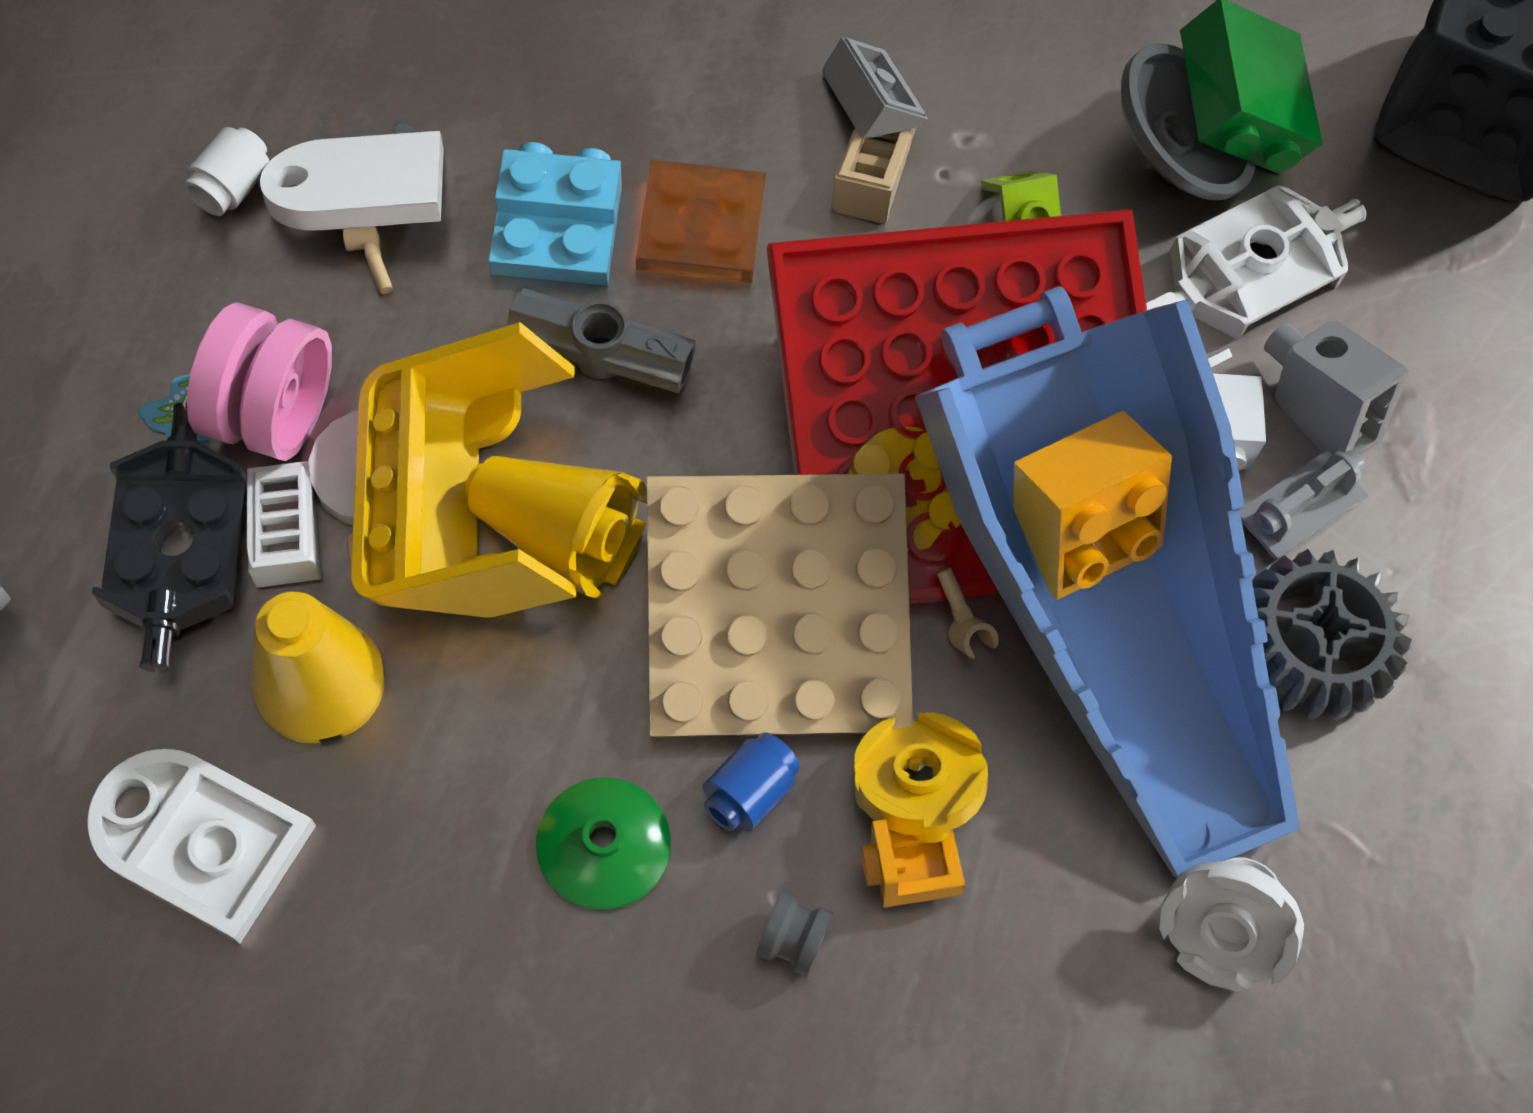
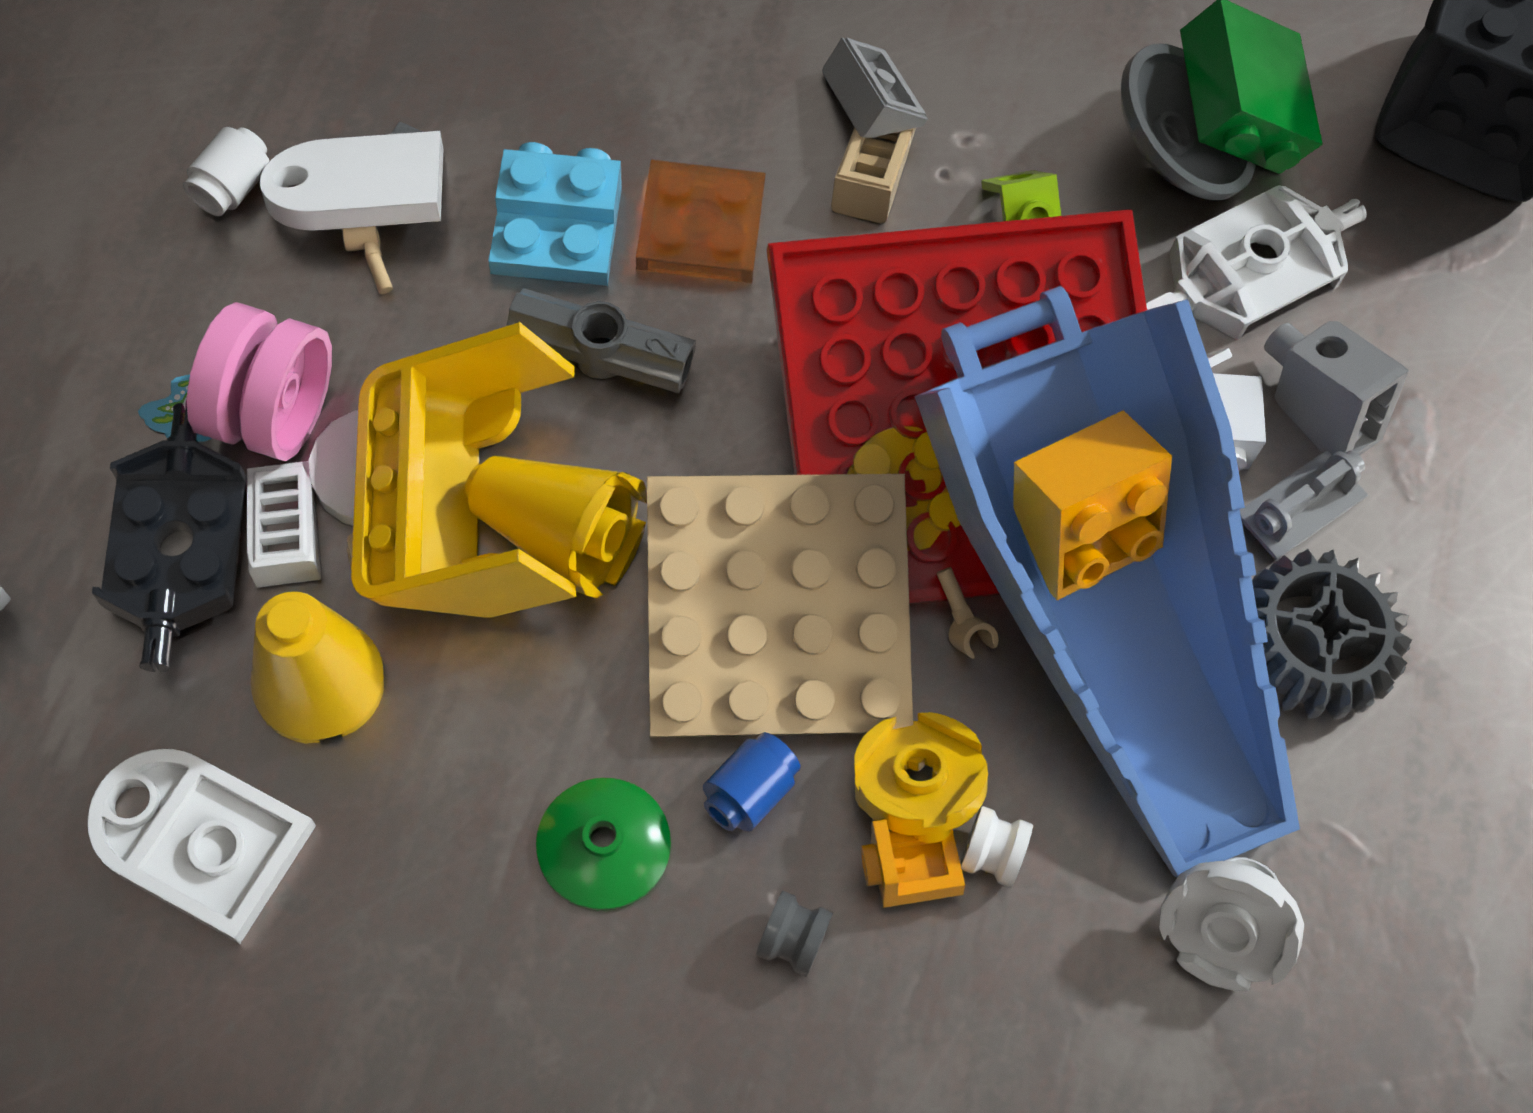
none -> white wheel [960,806,1033,888]

